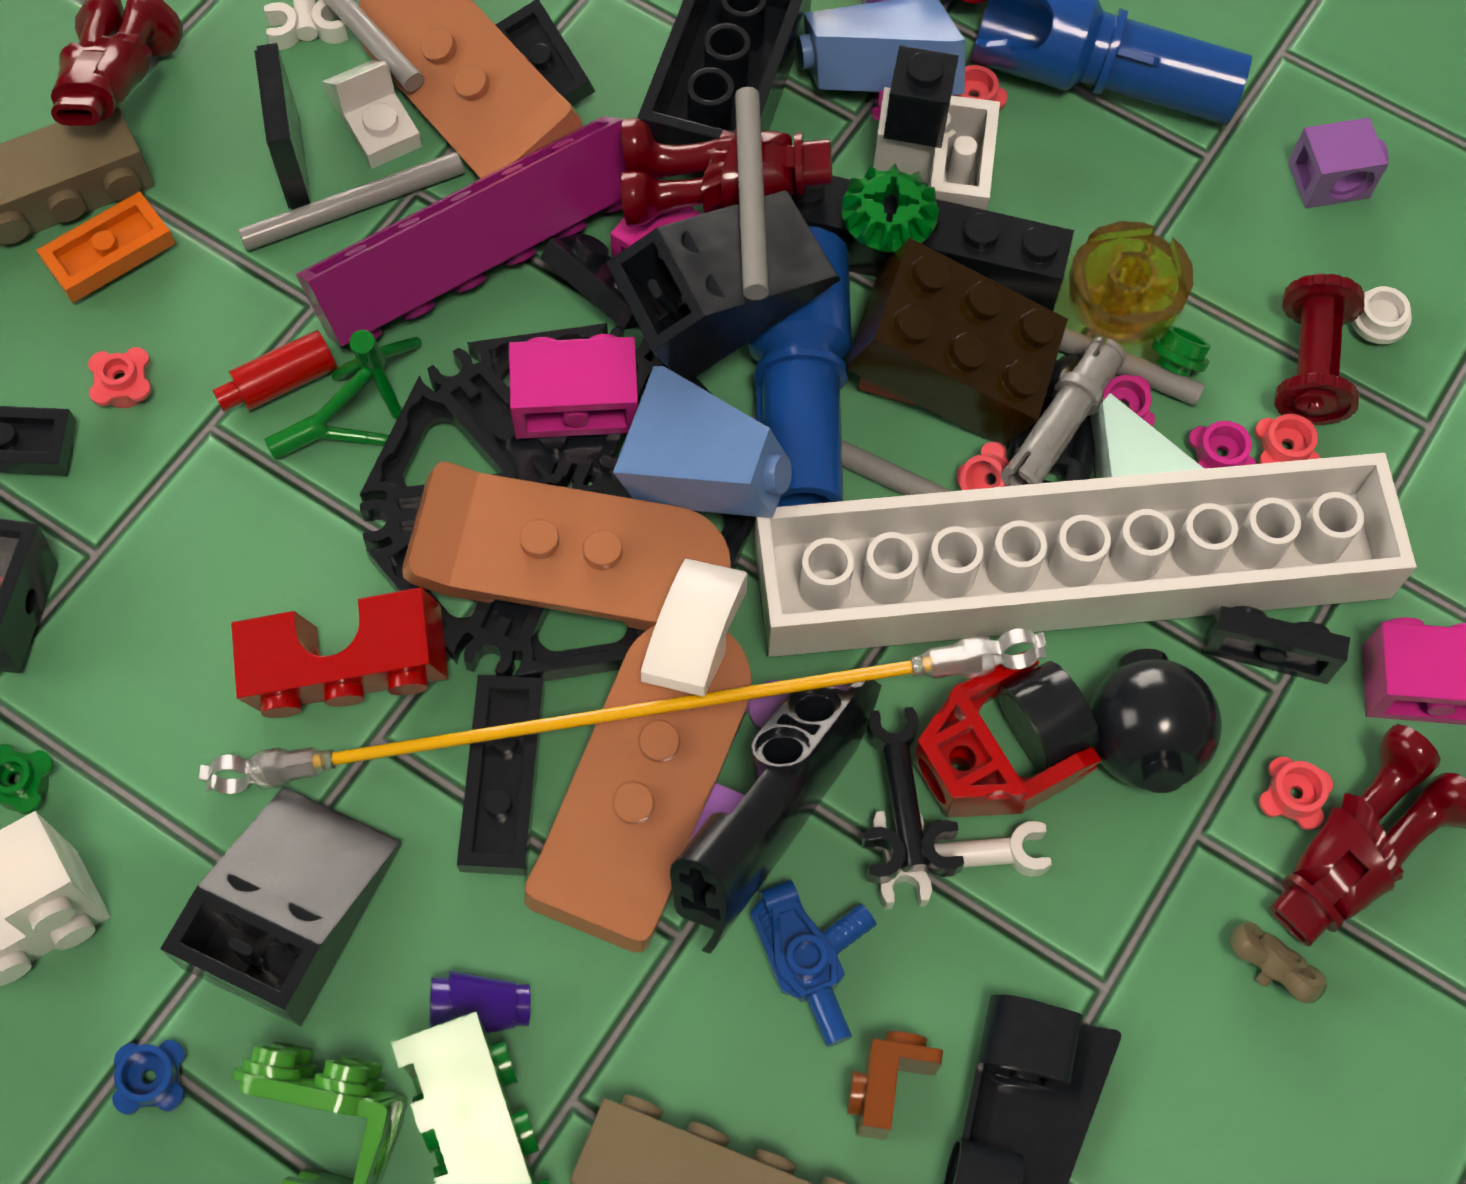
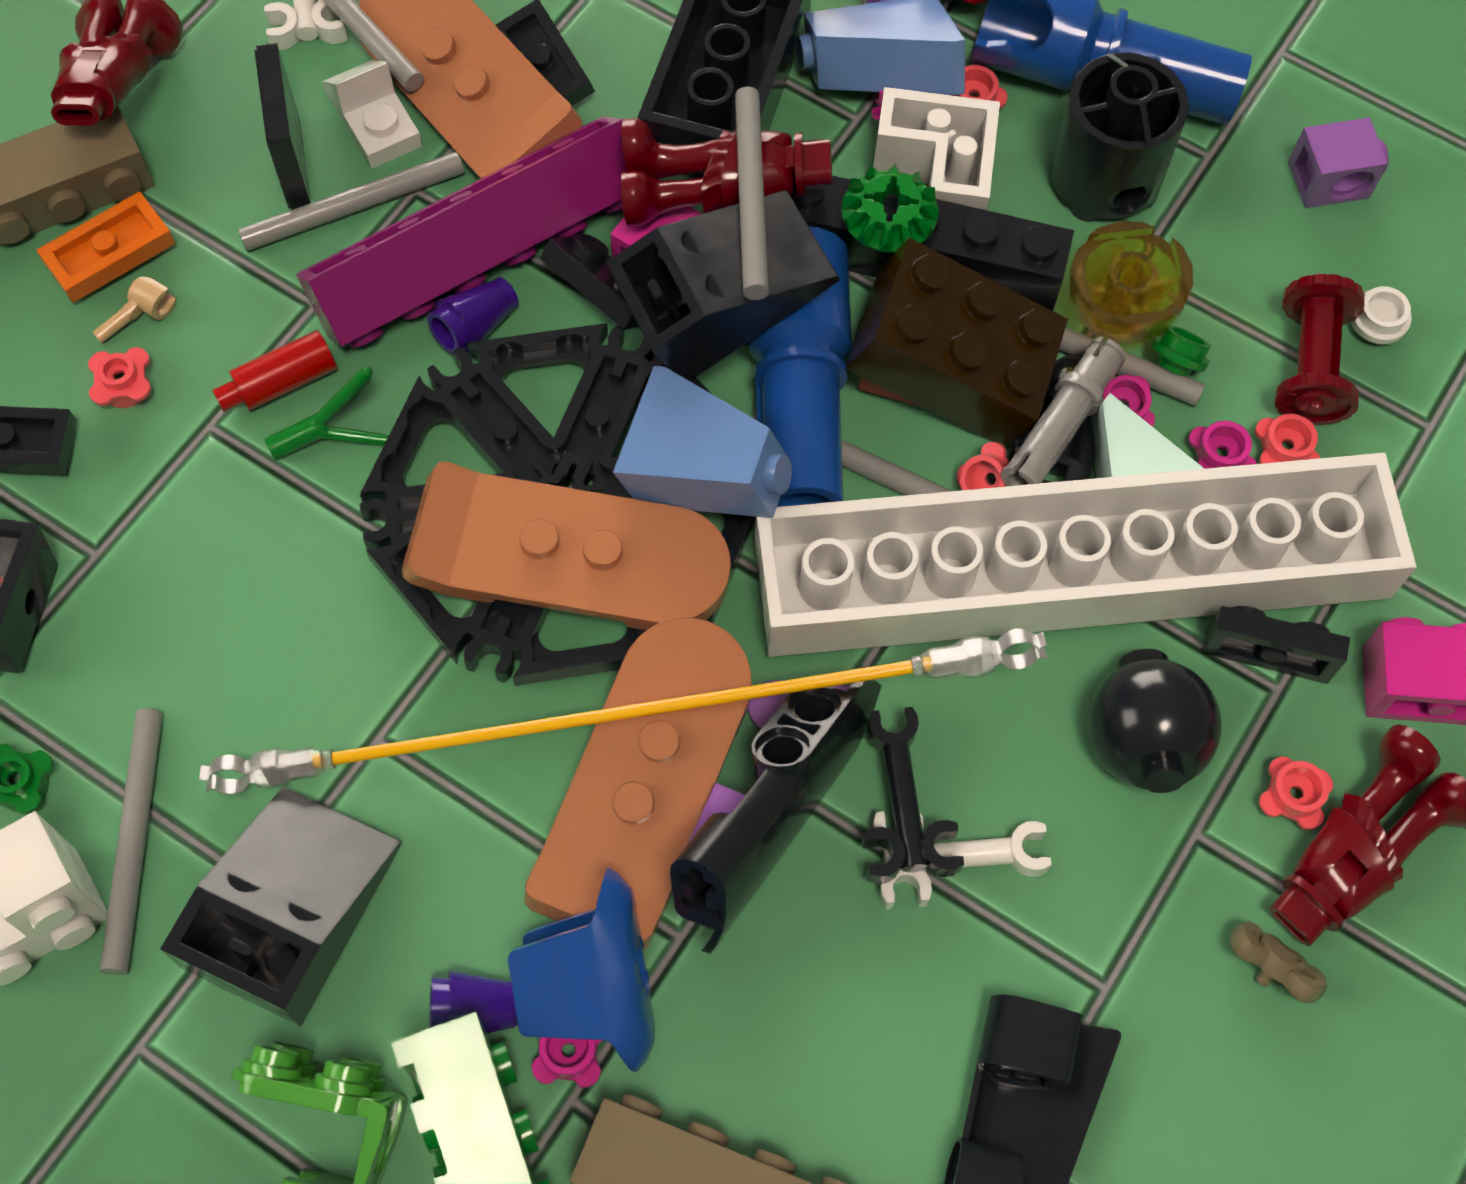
blue plate [112,1040,186,1115] -> none
red arch [231,587,448,718] -> none
green plant [331,330,422,419] -> none
black plate [457,675,545,876] -> none
dark pink brick [509,334,638,439] -> none
white slope [640,558,747,697] -> none
blue piece [750,879,876,1047] -> none
dark orange bracket [847,1031,943,1140] -> none
black brick [883,45,959,148] -> none
red piece [913,651,1102,818] -> none
none -> tan hand [92,277,176,343]
none -> light grey bar [100,708,163,975]
none -> dark purple cone [427,277,519,354]
none -> blue piece [508,867,655,1072]
none -> dark pink plate [532,1037,603,1088]
none -> black cylinder [1050,52,1189,222]

